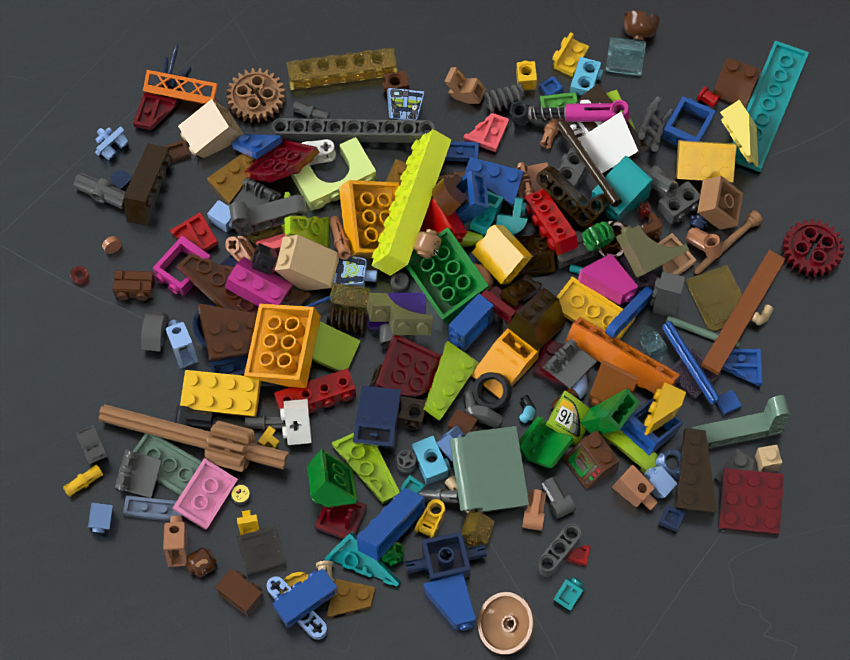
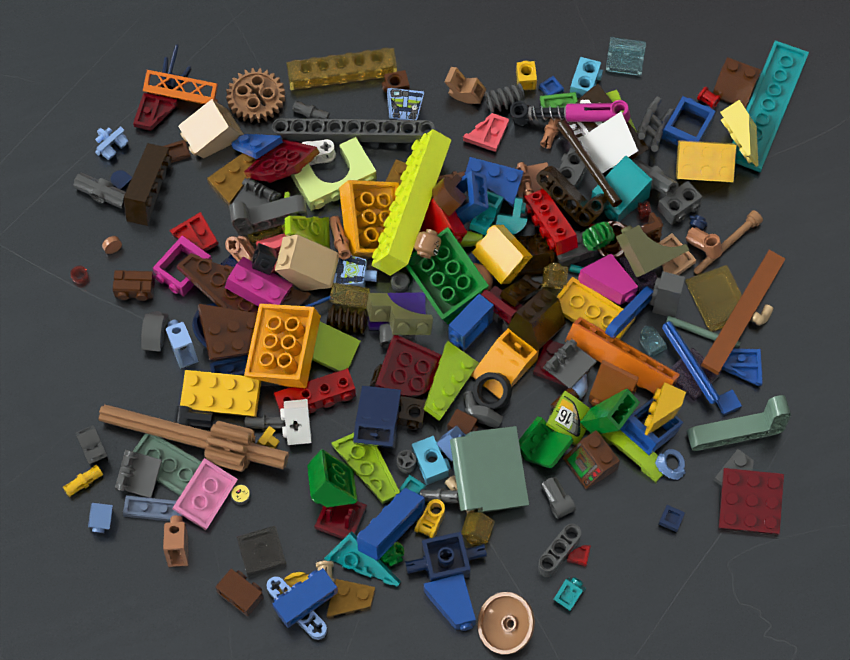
reddish brown head [186,547,217,577] -> none
light blue brick [207,200,234,233] -> none
yellow tile [237,510,260,536] -> none
blue plate [444,141,479,162] -> none
medium azure arm [520,395,536,423] -> none
nougat piece [522,489,546,531] -> none
yellow bracket [552,32,589,77] -> none
nougat torso [612,464,658,510] -> none
reddish brown cylinder [623,11,660,42] -> none
light blue brick [644,466,677,498] -> none
dark brown wedge [675,428,717,514] -> none
medium nougat brick [697,176,743,230] -> none
tan brick [755,445,782,473] -> none
dark red gear [782,219,845,277] -> none
none -> clear yellow brick [542,263,568,289]

